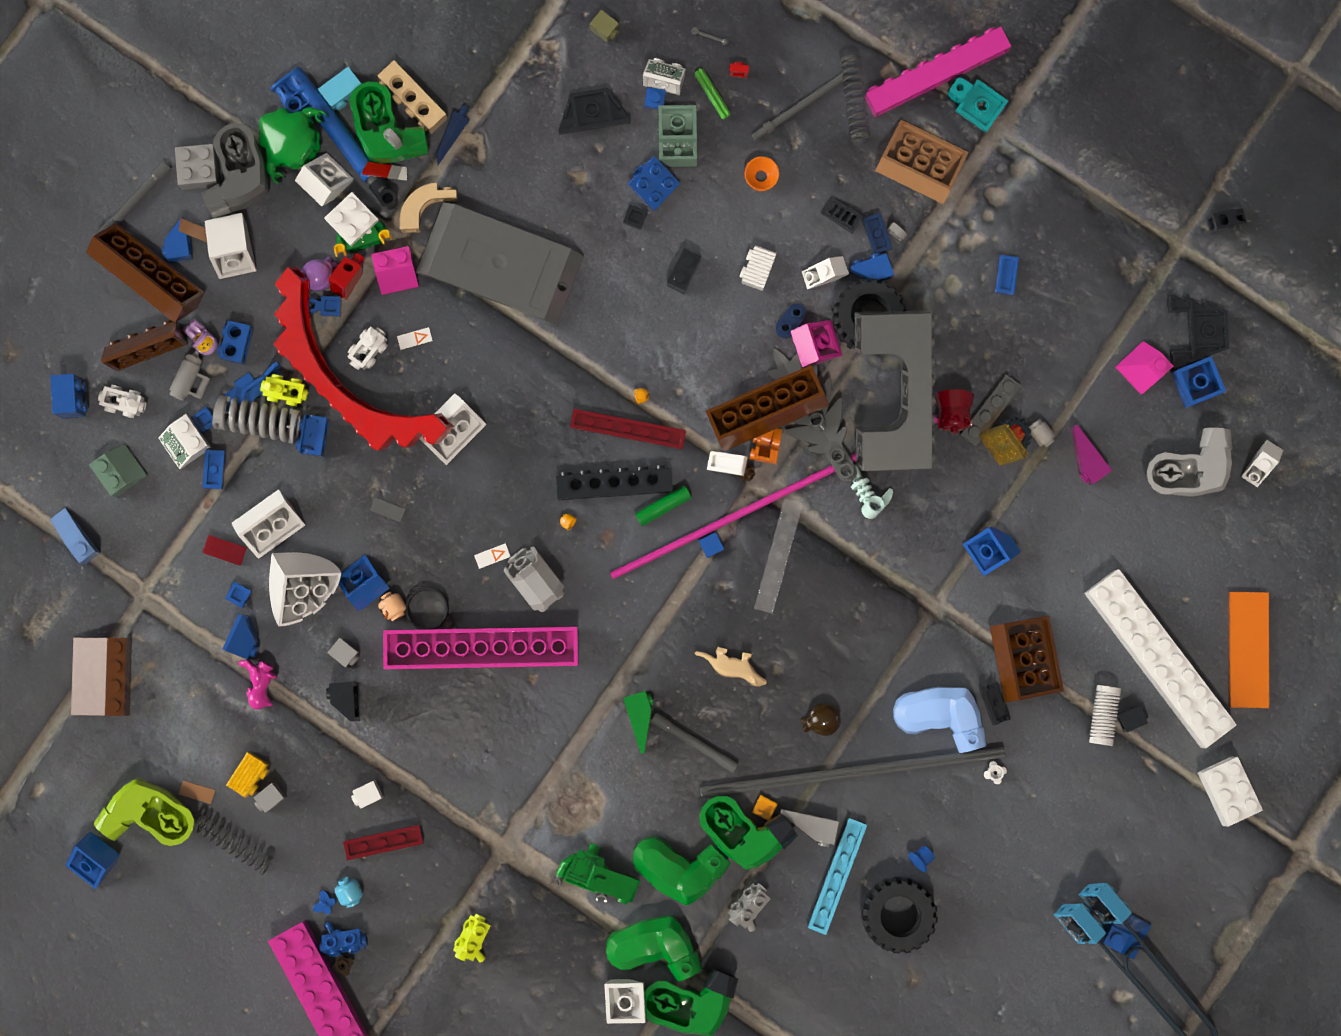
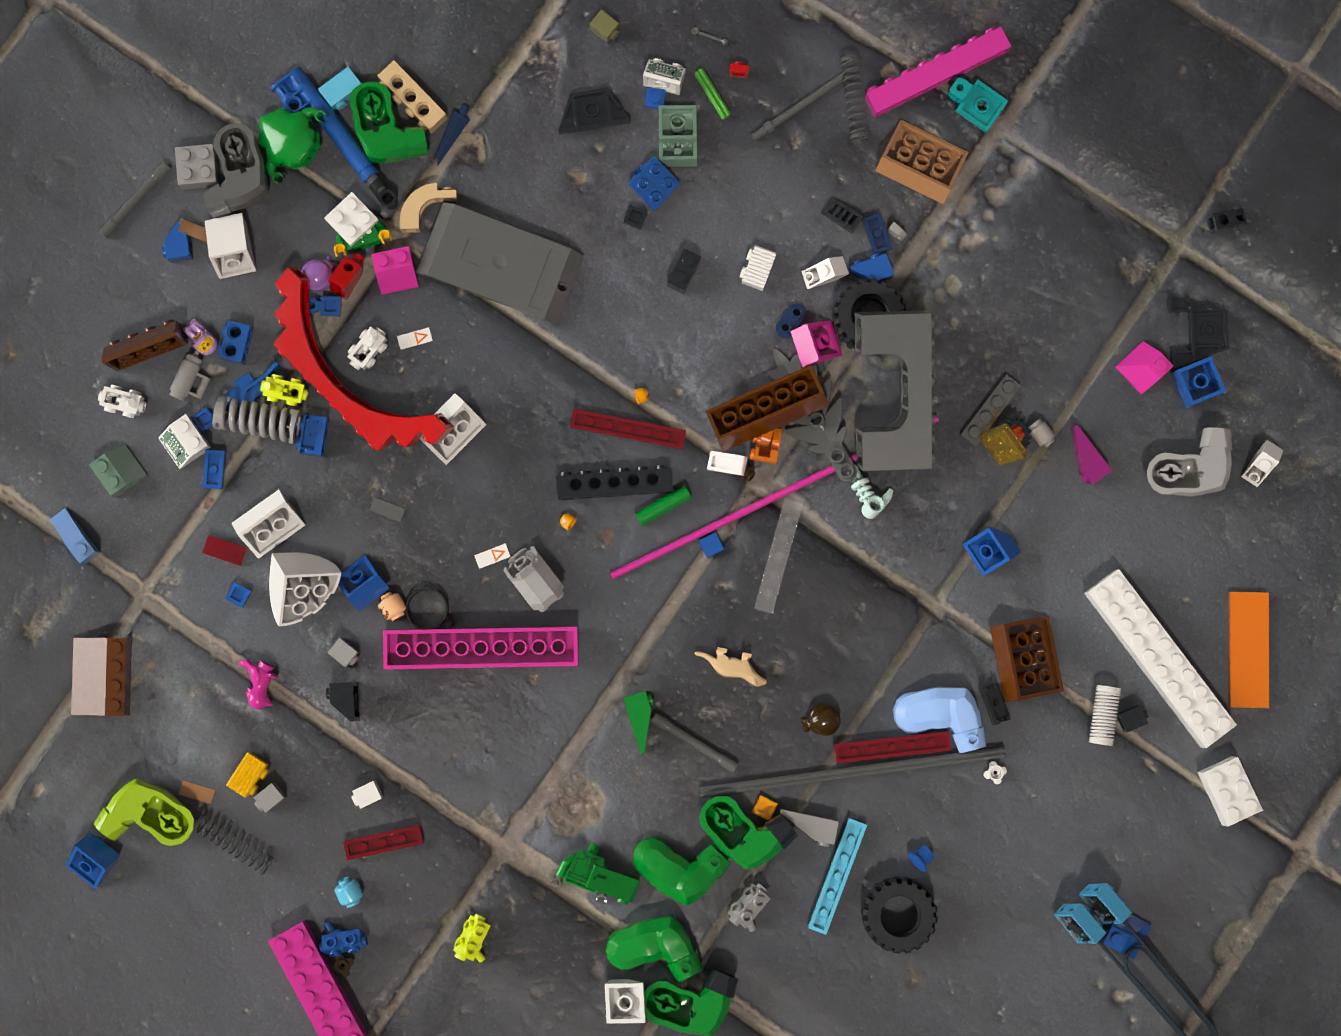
blue brick [50,374,88,419] -> none
reddish brown brick [86,223,205,323] -> none
blue slope [222,614,259,660] -> none
white slope [295,153,354,206] -> none
blue piece [312,890,336,914] -> none
sticker [362,162,407,180] -> none
light grey tile [383,128,402,150] -> none
orange piece [744,157,779,192] -> none
dark red hat [934,389,974,434] -> none
blue tile [995,255,1019,295] -> none
none -> dark red plate [833,731,951,764]

